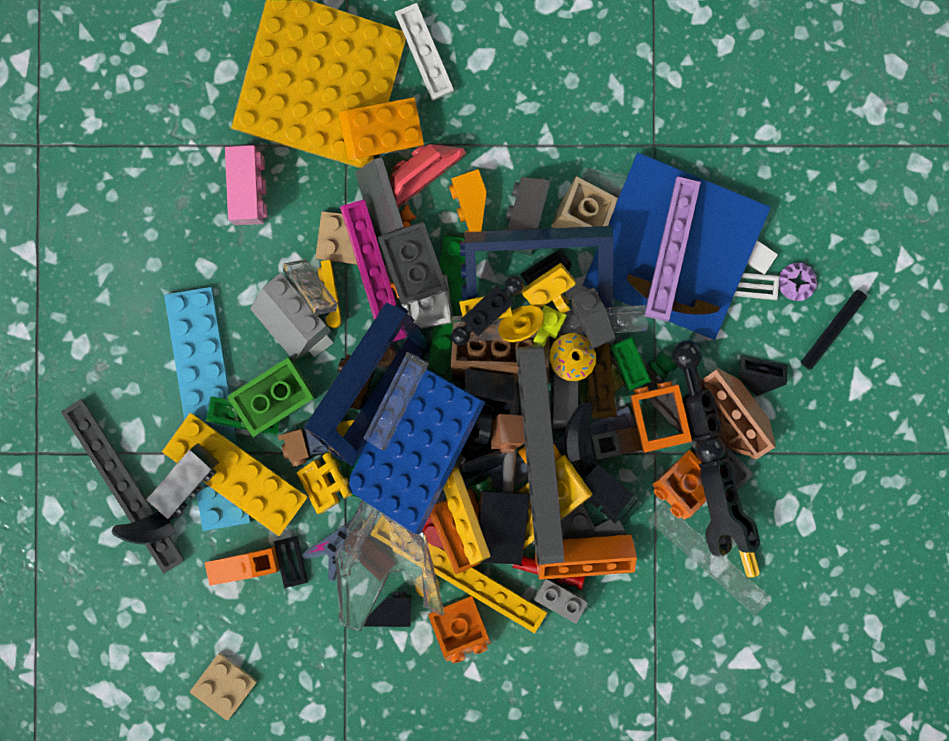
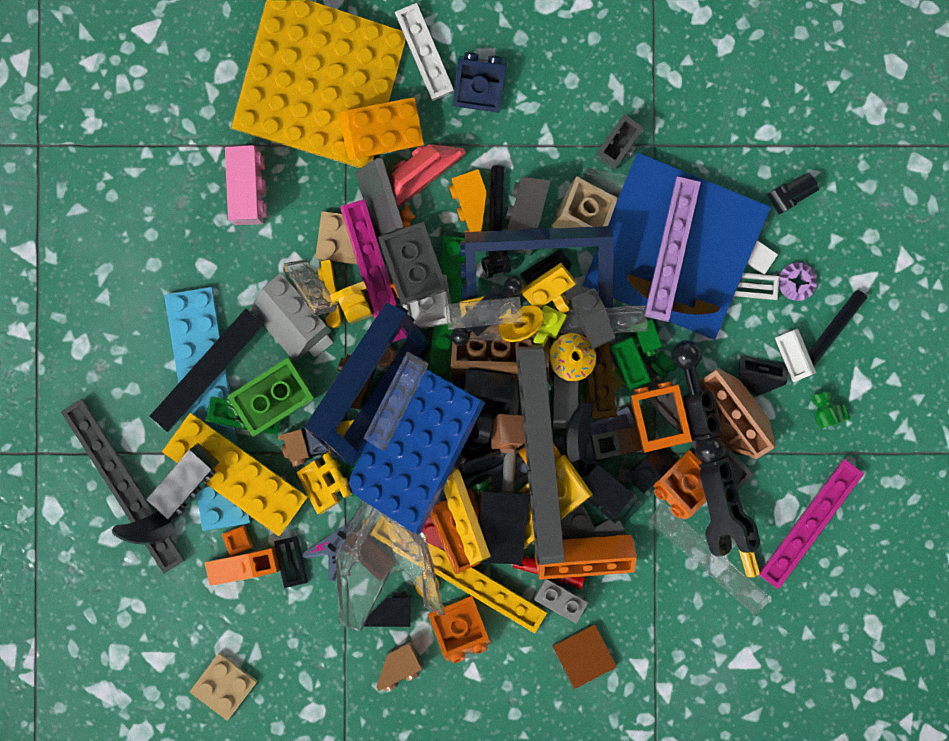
none -> black tile [149,308,265,432]
none -> orange tile [222,525,253,556]
none -> yellow piece [330,281,373,325]
none -> medium nougat slope [376,641,423,692]
none -> clear plate [446,297,522,329]
none -> dark blue plate [452,52,507,113]
none -> black piece [481,250,511,279]
none -> black axle [489,165,504,231]
none -> dark orange tile [552,624,617,689]
none -> dark grey brick [595,114,644,171]
none -> black slope [625,448,676,493]
none -> green brick [628,320,662,358]
none -> dark pink plate [759,459,864,590]
none -> black piece [767,173,819,215]
none -> white tile [775,329,816,382]
none -> green piece [811,391,850,429]

